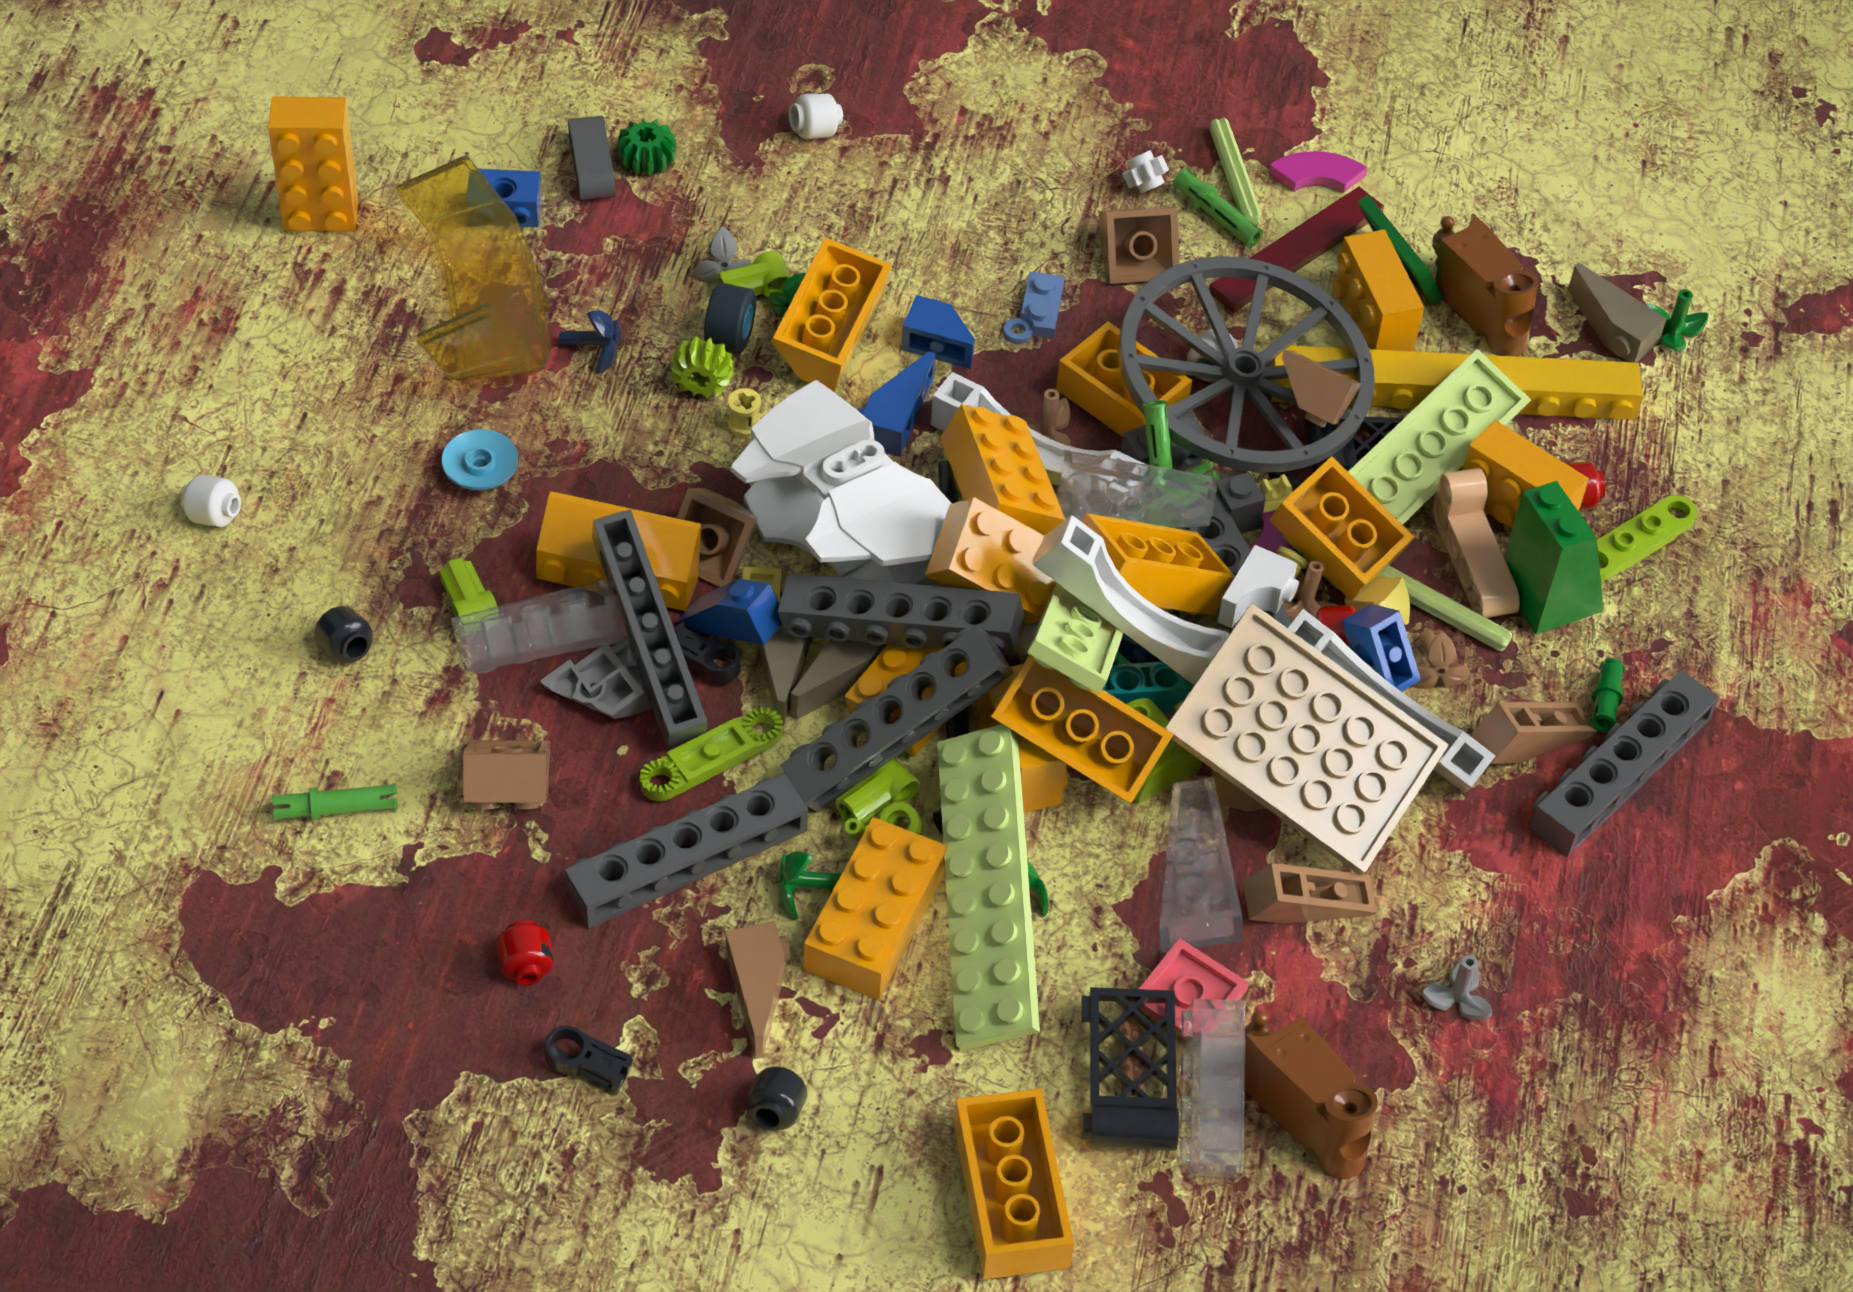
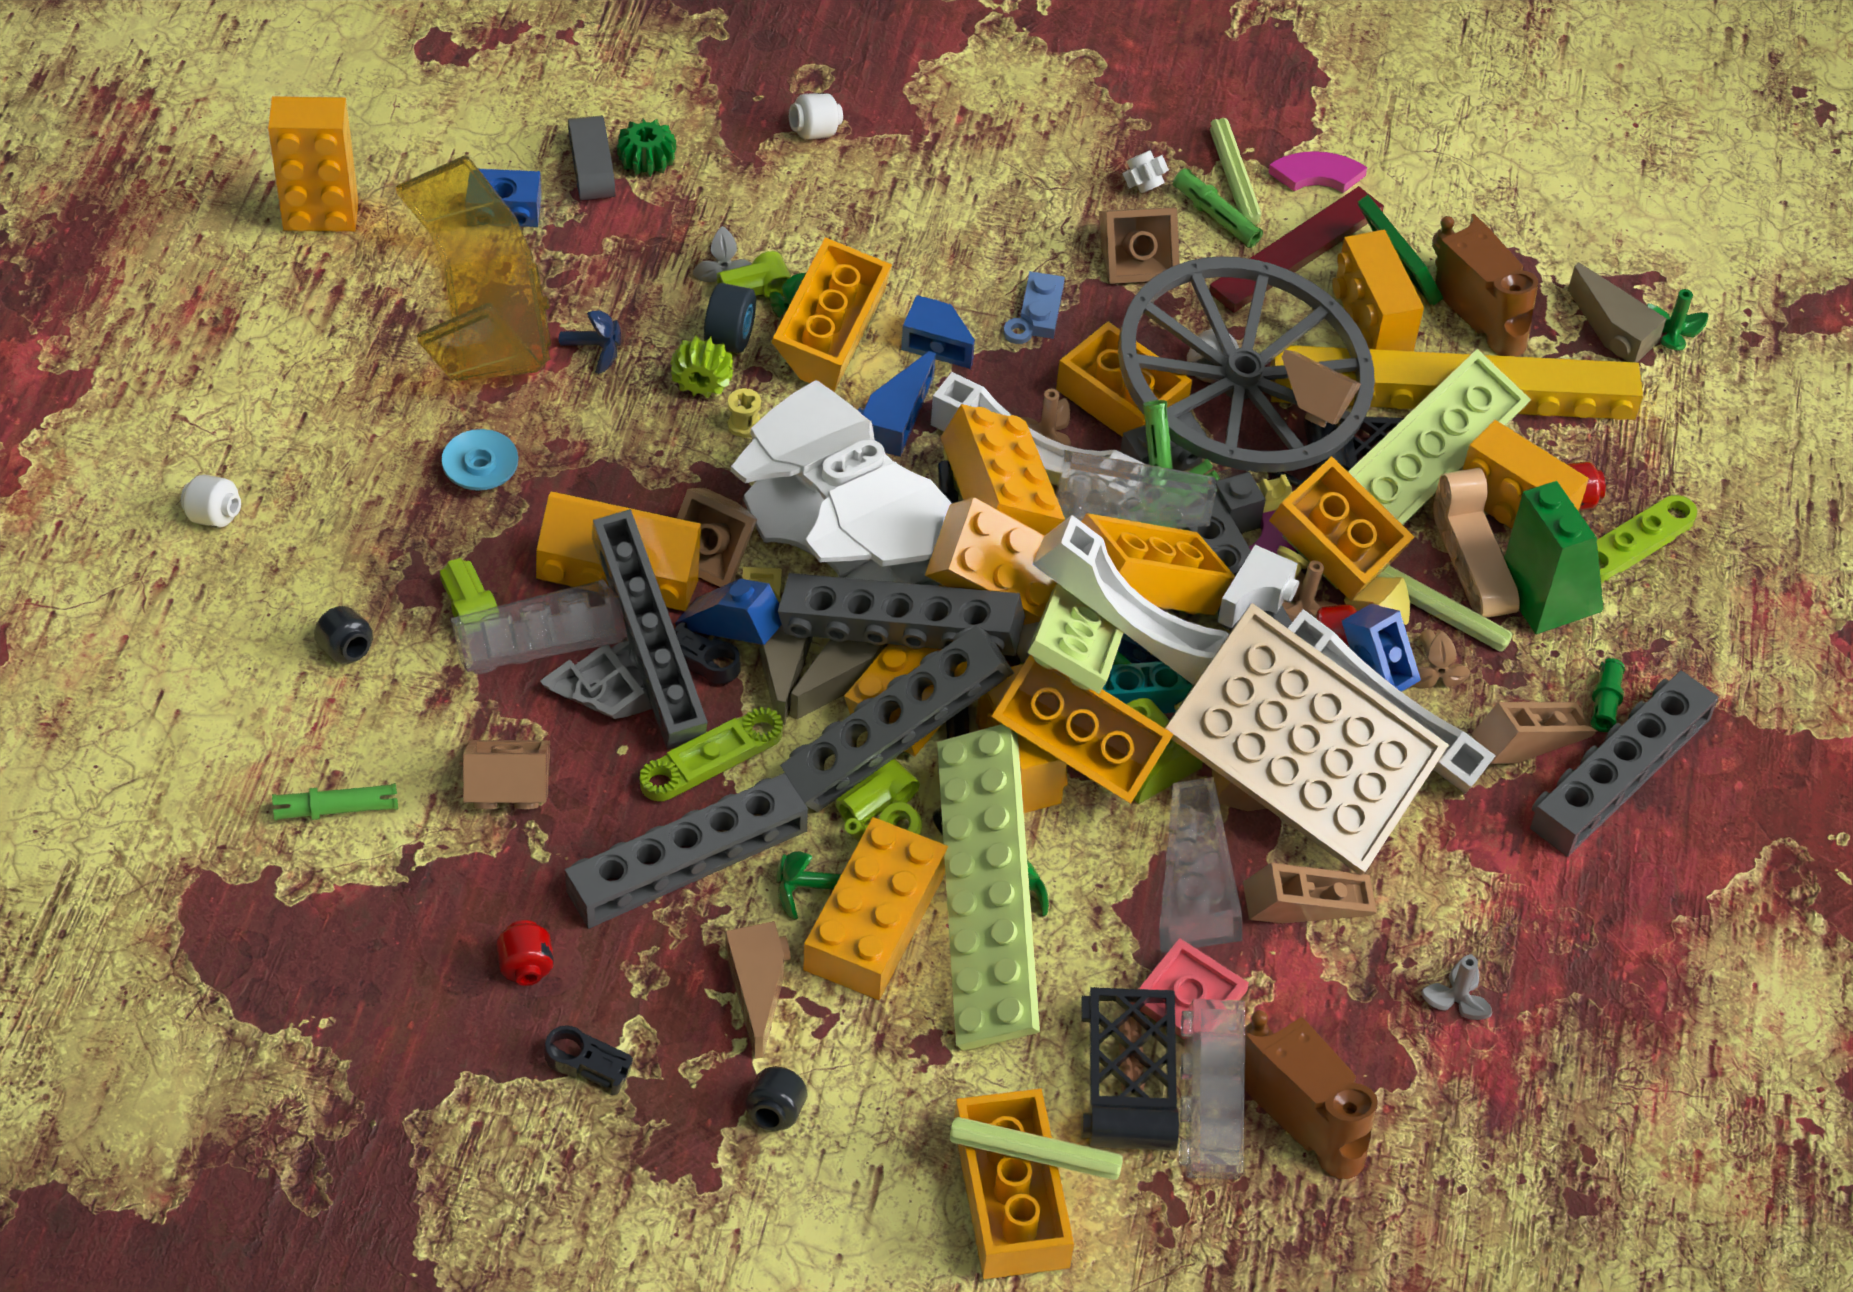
none -> yellowish green axle [950,1117,1123,1180]

